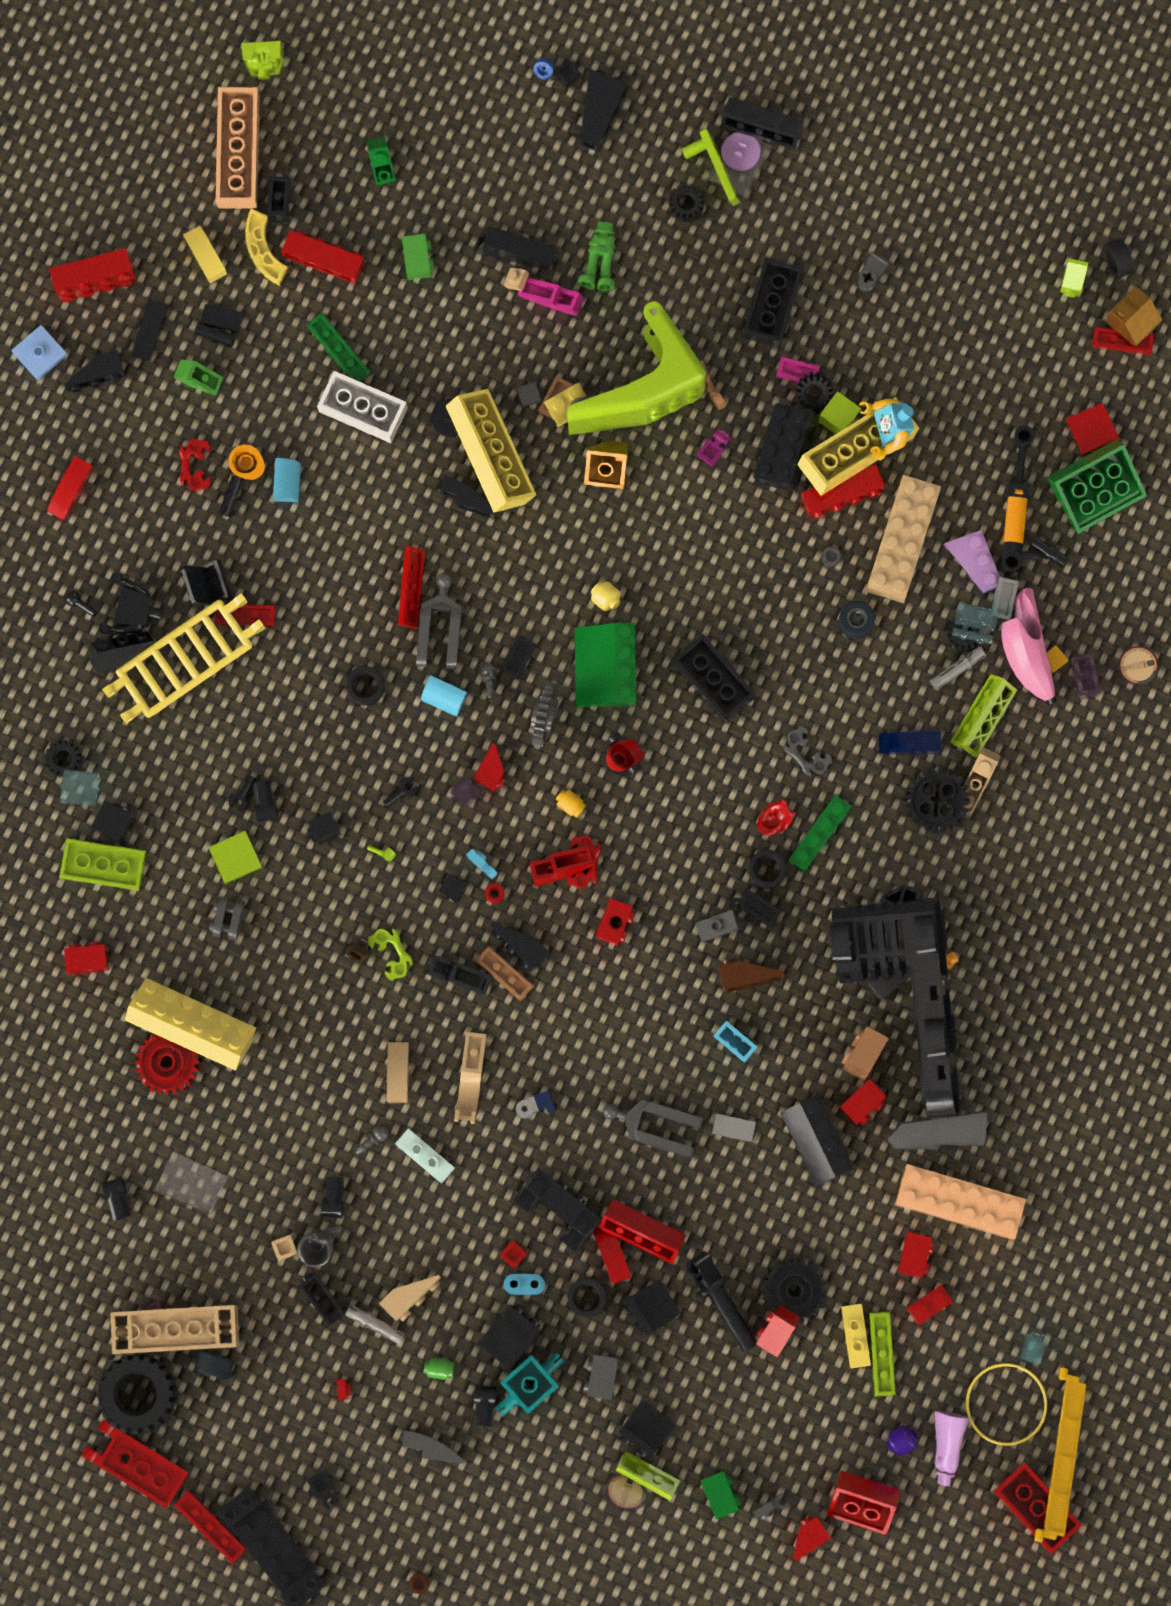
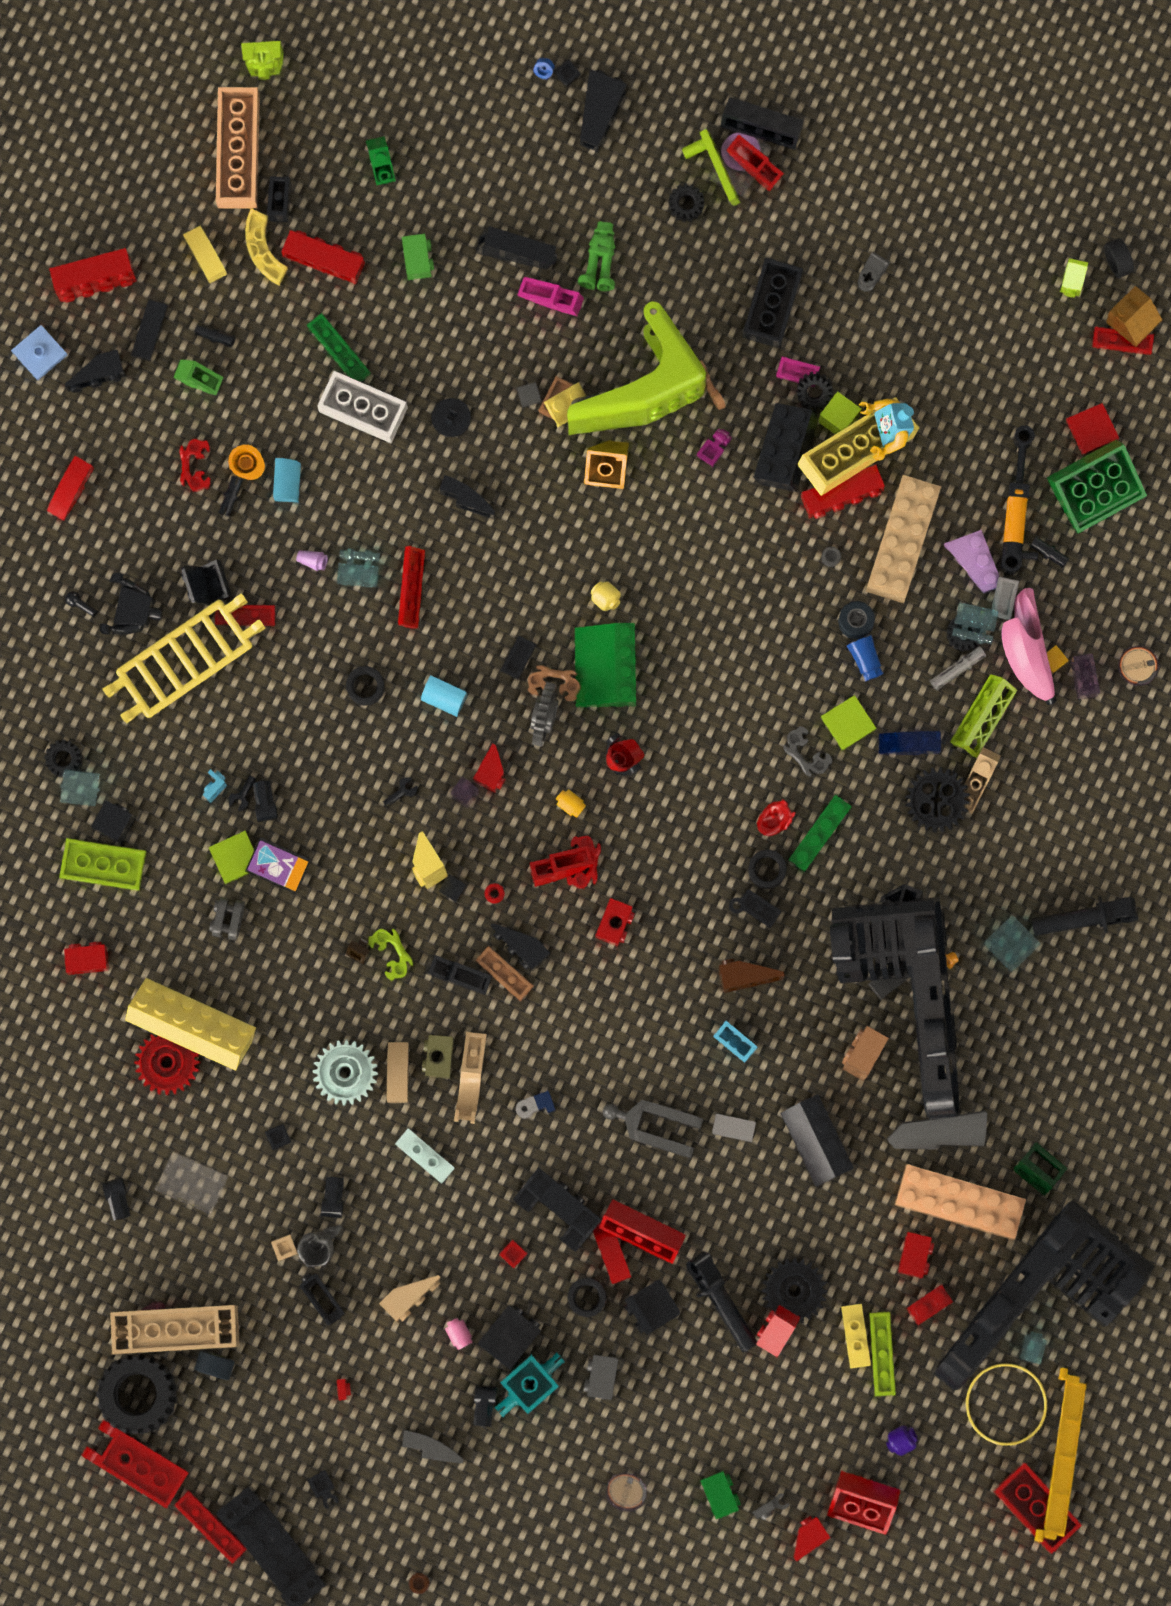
black slope [90,631,154,673] -> none
black tile [200,303,244,333] -> none
black piece [307,812,342,846] -> none
light grey pin [345,1304,405,1345] -> none
dark grey bar [356,1125,389,1154] -> none
lime hand [367,845,396,862] -> none
dark grey piece [416,573,462,670] -> none
bright green brick [424,1357,454,1380] -> none
light yellow brick [446,389,536,513] -> none
medium azure plate [466,849,497,880] -> none
dark grey bar [481,664,497,699] -> none
tan plate [503,268,529,291] -> none
medium azure plate [504,1274,545,1295] -> none
lime plate [615,1451,680,1500] -> none
black bracket [618,1401,674,1458] -> none
black brick [672,634,756,724] -> none
dark grey plate [695,910,740,942] -> none
red brick [839,1079,887,1126] -> none
lavender piece [935,1411,970,1486] -> none
none -> medium azure bracket [203,769,227,803]
none -> piece [245,837,310,893]
none -> black tile [265,1124,292,1151]
none -> lavender cone [296,550,328,571]
none -> light aqua gear [312,1040,378,1106]
none -> clear light blue plate [337,549,380,588]
none -> light yellow slope [412,831,448,890]
none -> olive brick [422,1035,454,1079]
none -> bright pink brick [445,1318,473,1350]
none -> medium nougat helmet [528,665,581,701]
none -> red slope [726,135,784,192]
none -> lime tile [821,695,877,751]
none -> blue plant [847,635,883,681]
none -> black piece [932,1200,1155,1391]
none -> clear light blue plate [983,915,1041,973]
none -> dark green tile [1013,1142,1068,1196]
none -> black piece [1031,895,1138,936]

